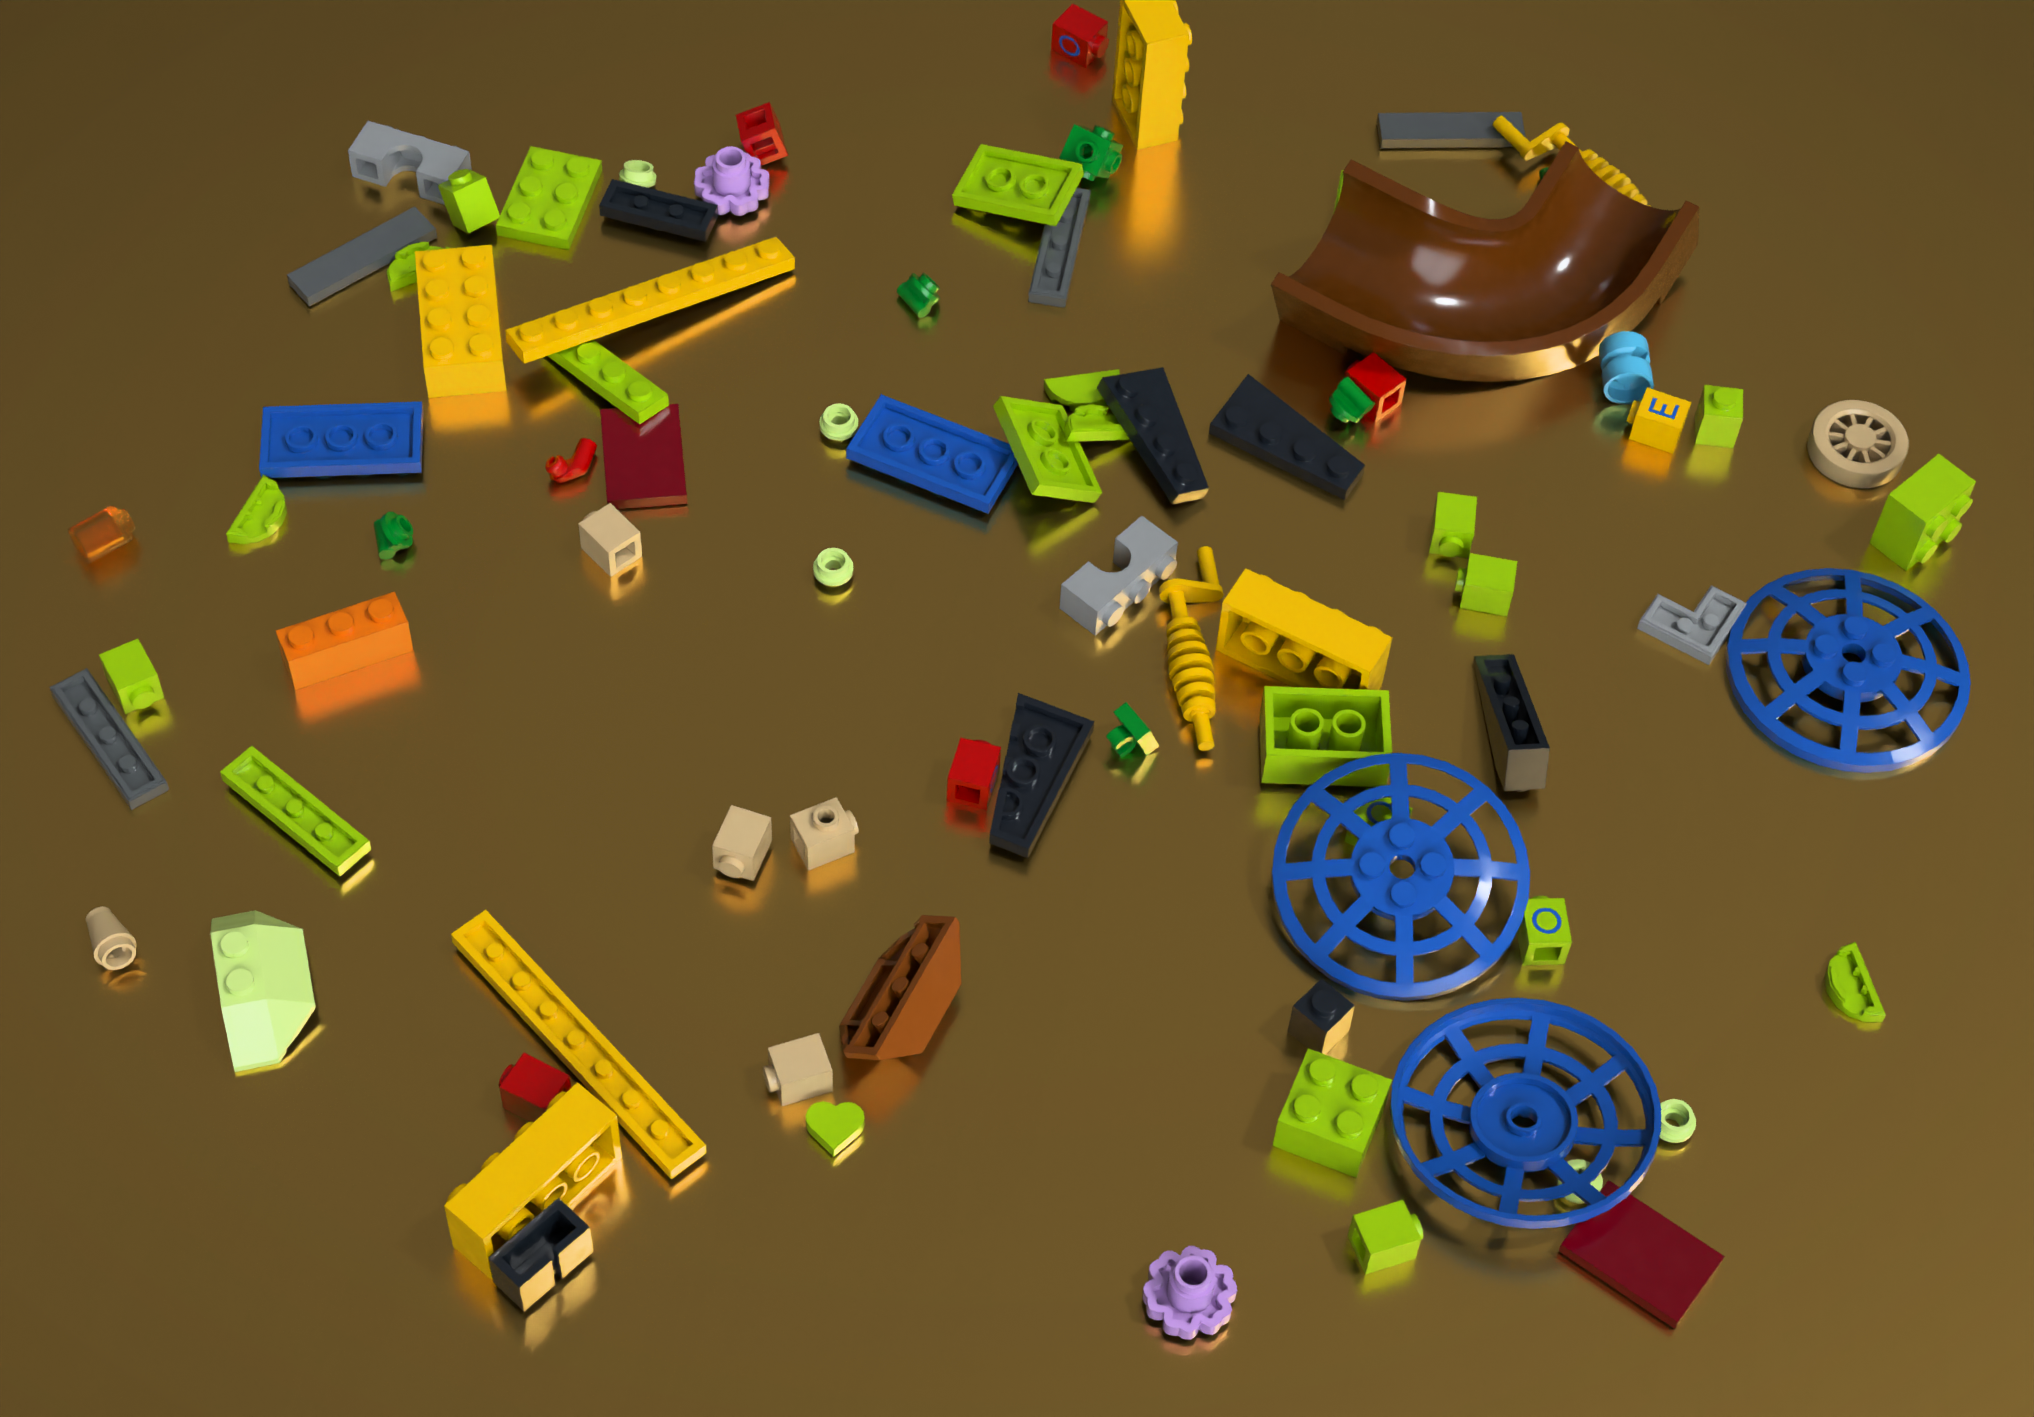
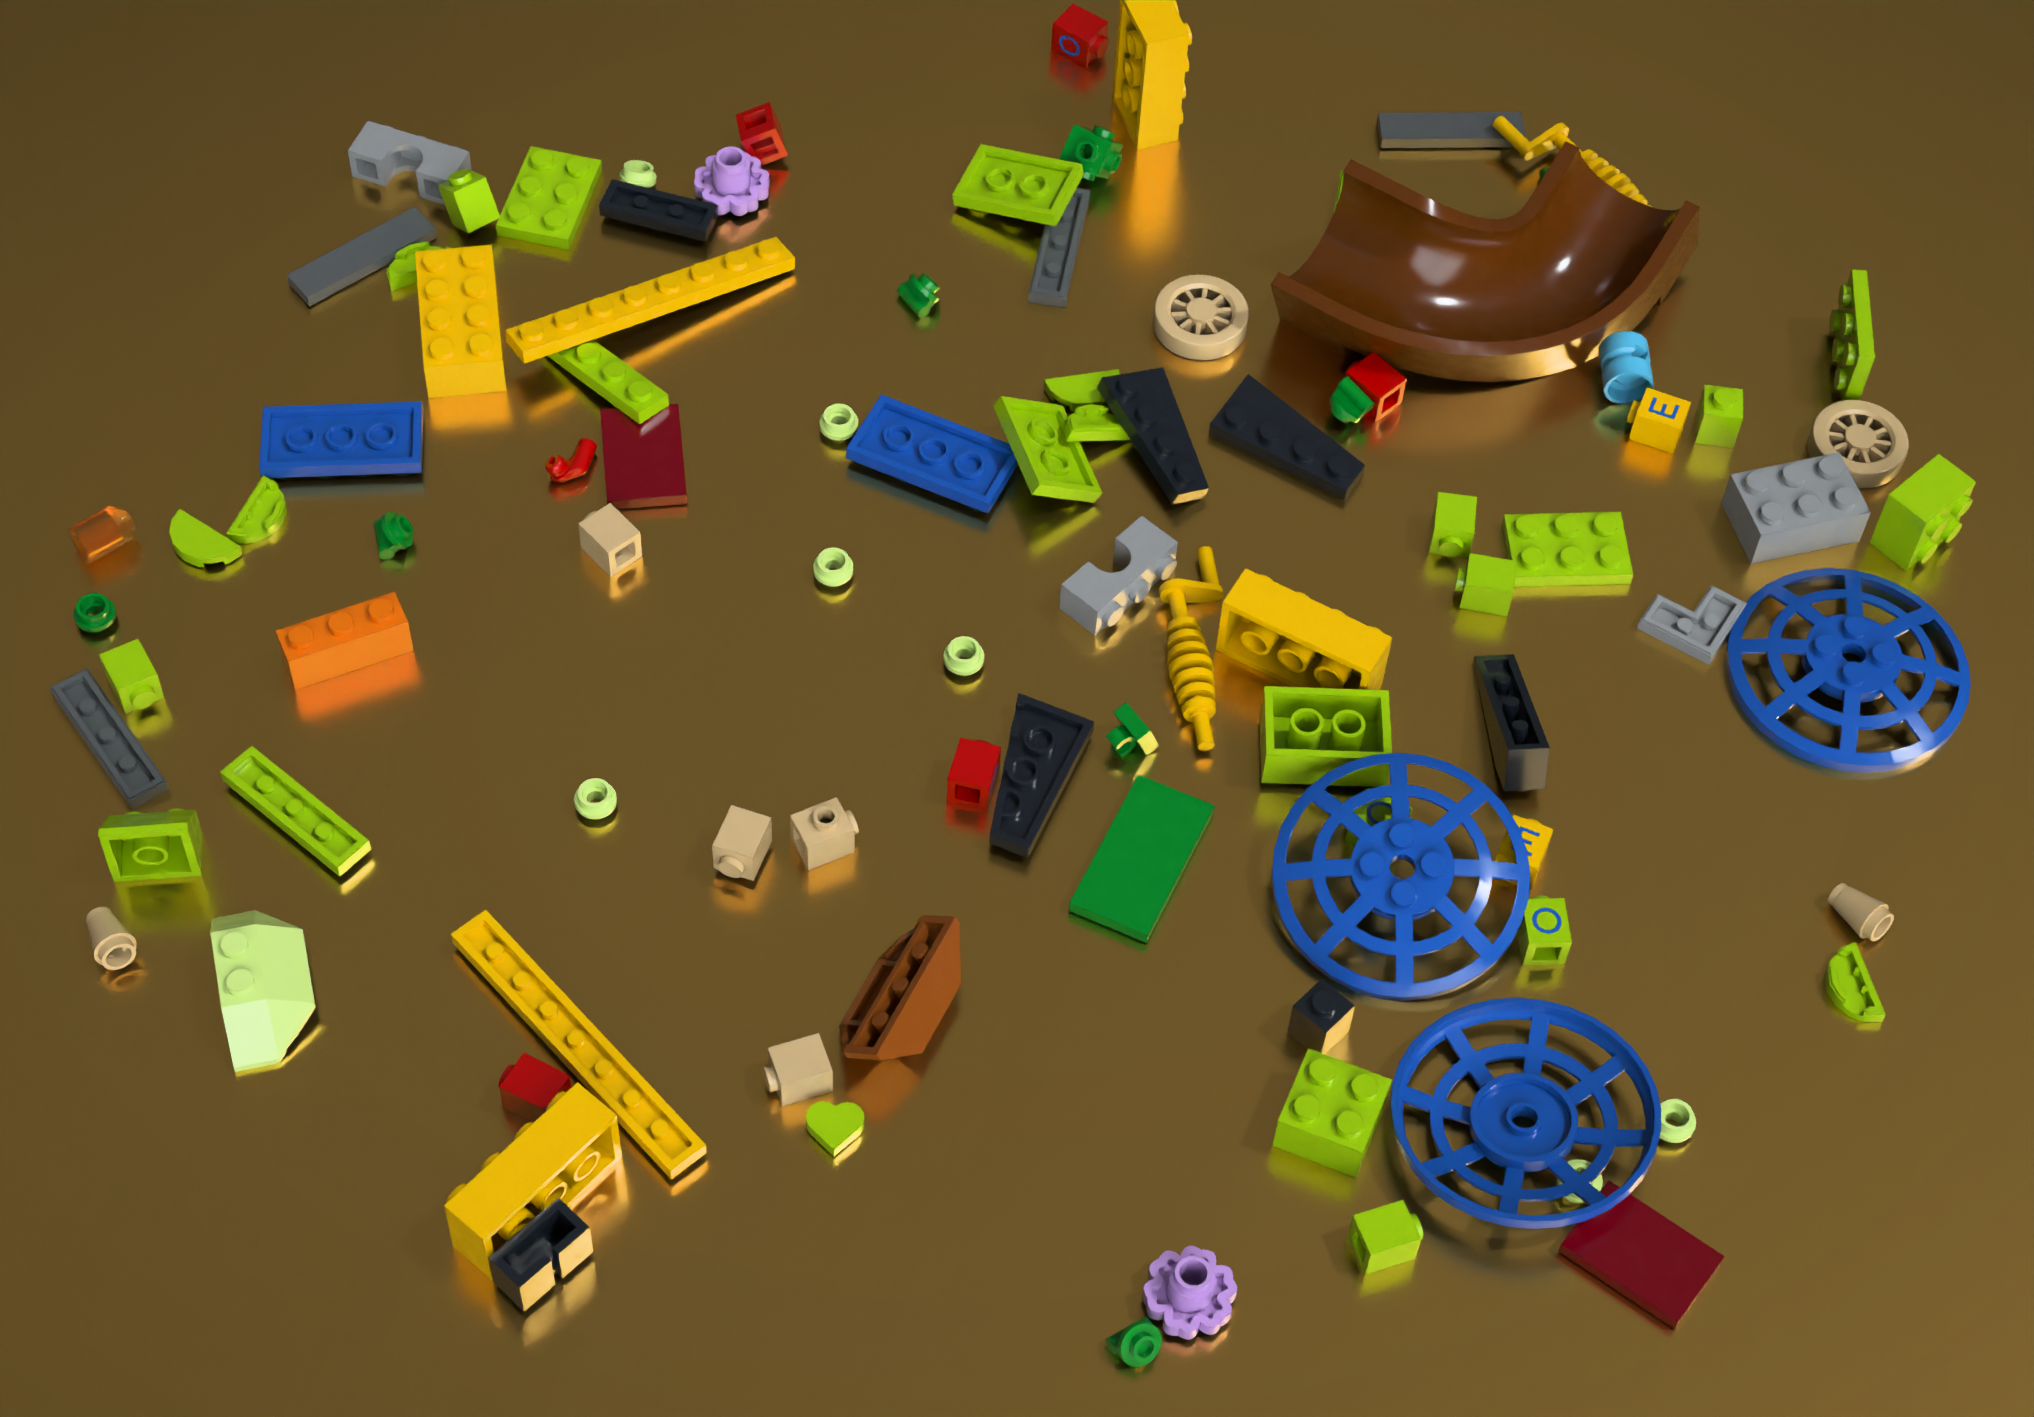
none -> green plate [73,593,116,632]
none -> lime slope [98,808,202,882]
none -> lime tile [169,509,243,567]
none -> yellowish green plate [574,778,617,819]
none -> yellowish green plate [943,636,984,676]
none -> green tile [1068,775,1215,943]
none -> green plate [1106,1317,1162,1367]
none -> tan wheel [1153,275,1249,360]
none -> yellow brick [1495,814,1554,891]
none -> lime plate [1502,512,1633,587]
none -> light grey brick [1721,452,1871,564]
none -> tan cone [1828,883,1894,941]
none -> lime plate [1829,269,1875,401]

